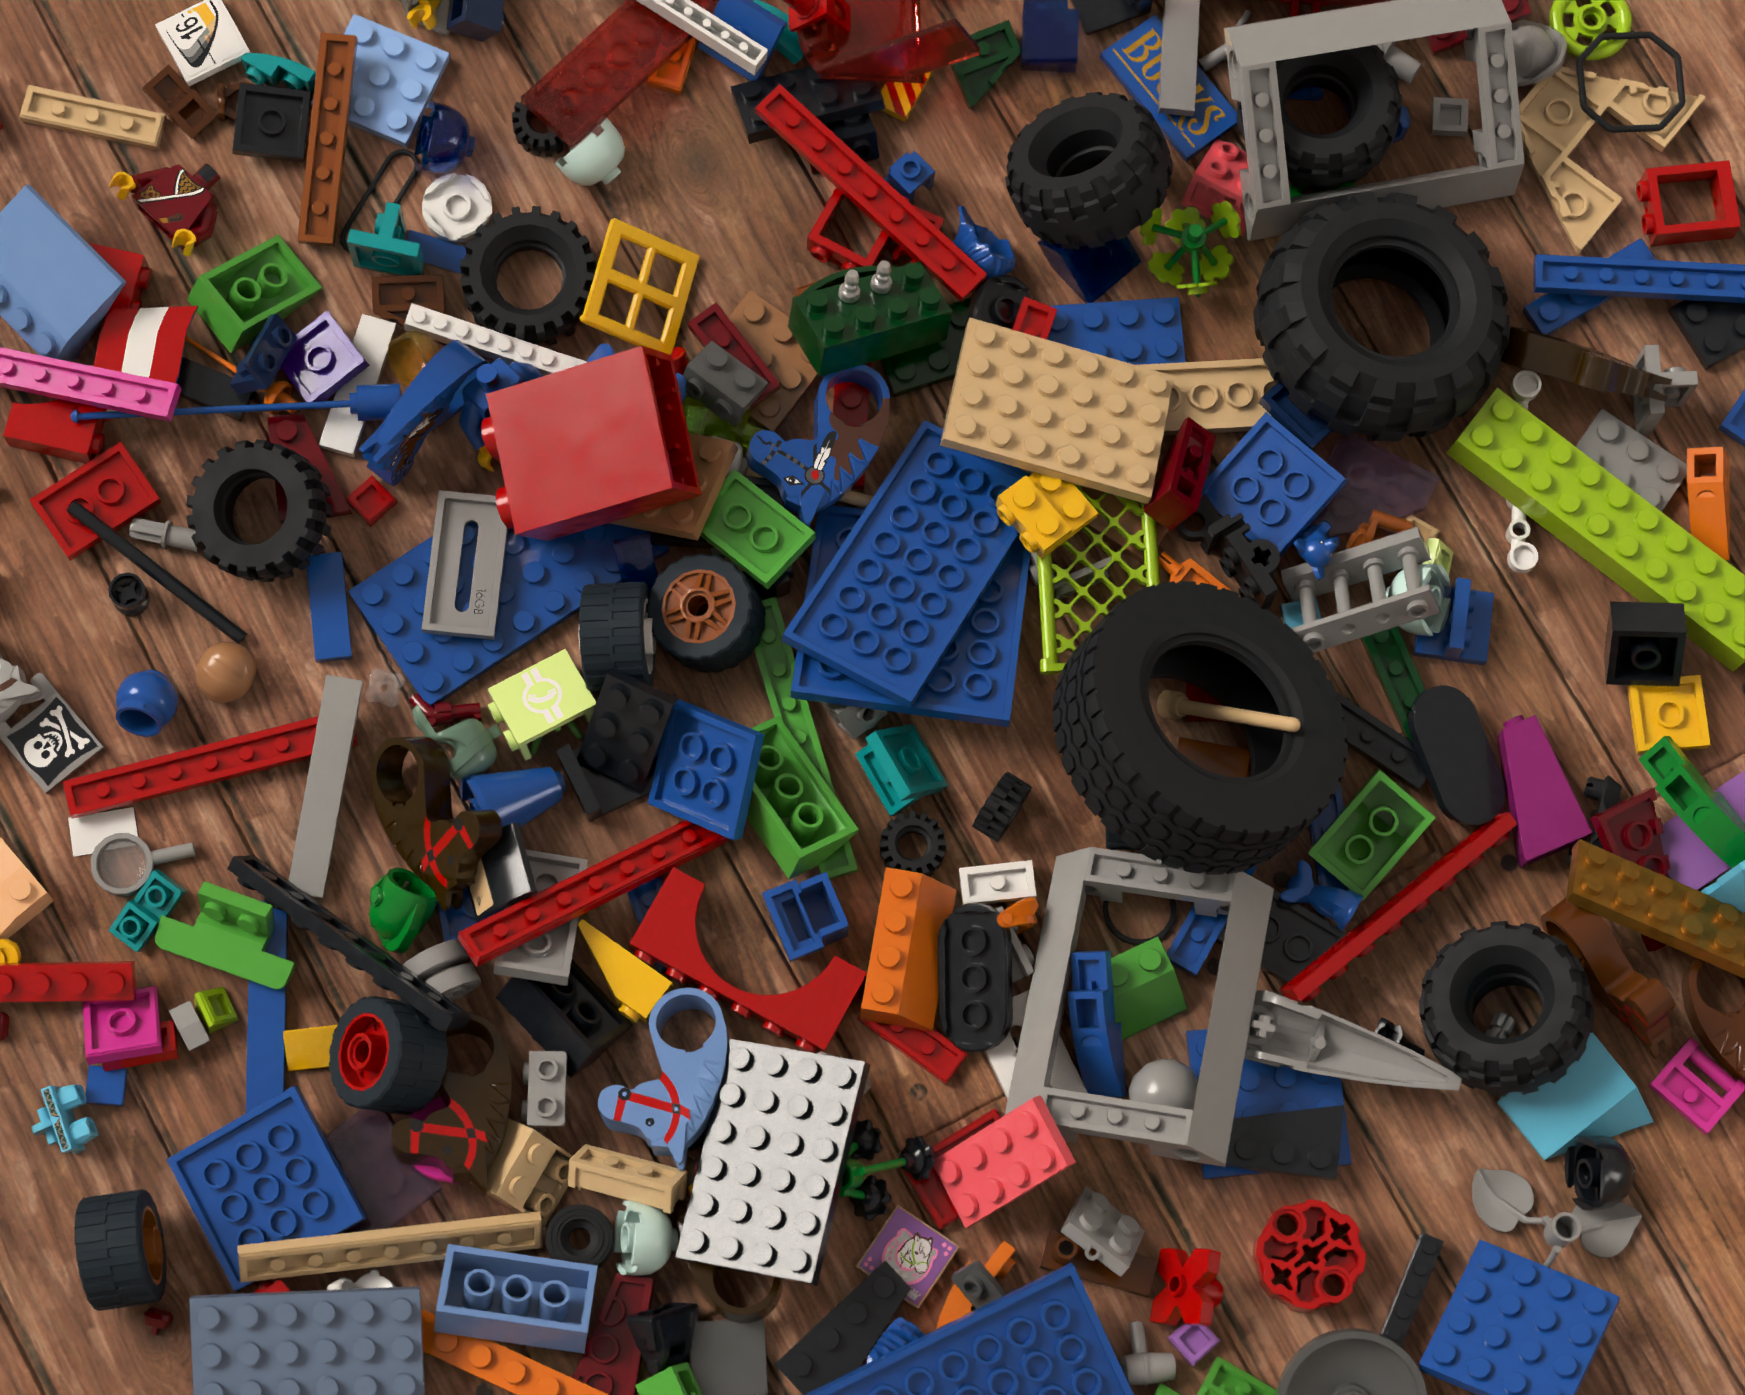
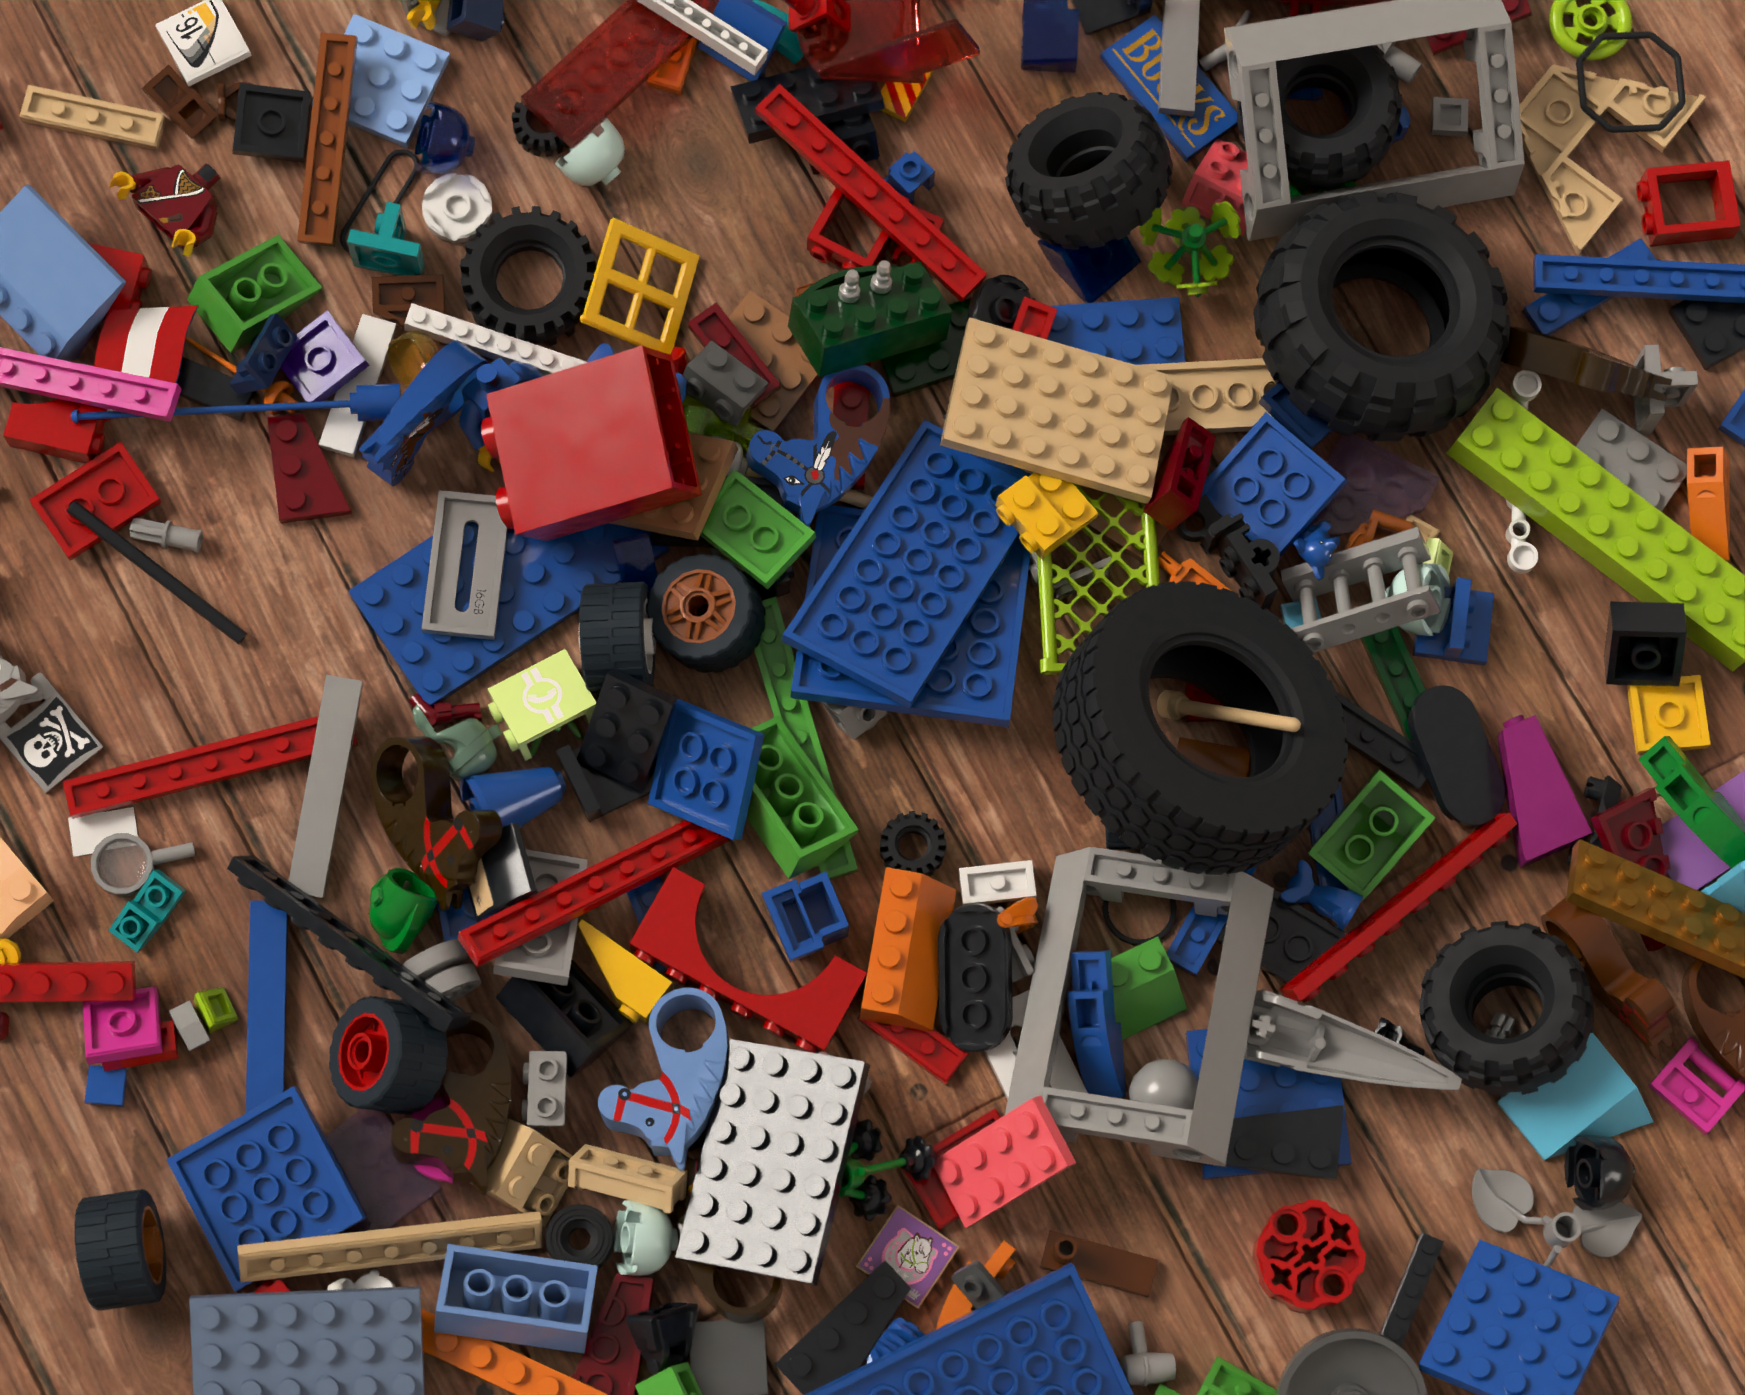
medium azure hips [31,1084,99,1154] -> none
black wheel [108,573,150,617] -> none
blue piece [116,670,178,737] -> none
dark red rock [143,1307,174,1335] -> none
bright green plate [155,881,296,989] -> none
black tyre [186,439,333,582] -> none
medium nougat hair [195,641,257,703] -> none
teal slope [241,53,316,96] -> none
yellow slope [283,1025,338,1072] -> none
blue tile [307,552,352,663] -> none
red tile [345,475,397,527] -> none
clear plate [364,668,405,708] -> none
blue sticker [406,230,466,274] -> none
teal bracket [855,724,949,816] -> none
dark green wing [943,20,1022,109] -> none
blue hair [953,206,1016,280] -> none
black tyre [972,771,1032,842] -> none
light grey plate [1061,1186,1145,1277] -> none
red plant [1150,1248,1223,1327] -> none
medium lavender tile [1167,1323,1221,1367] -> none
light grey hat [1512,20,1567,86] -> none

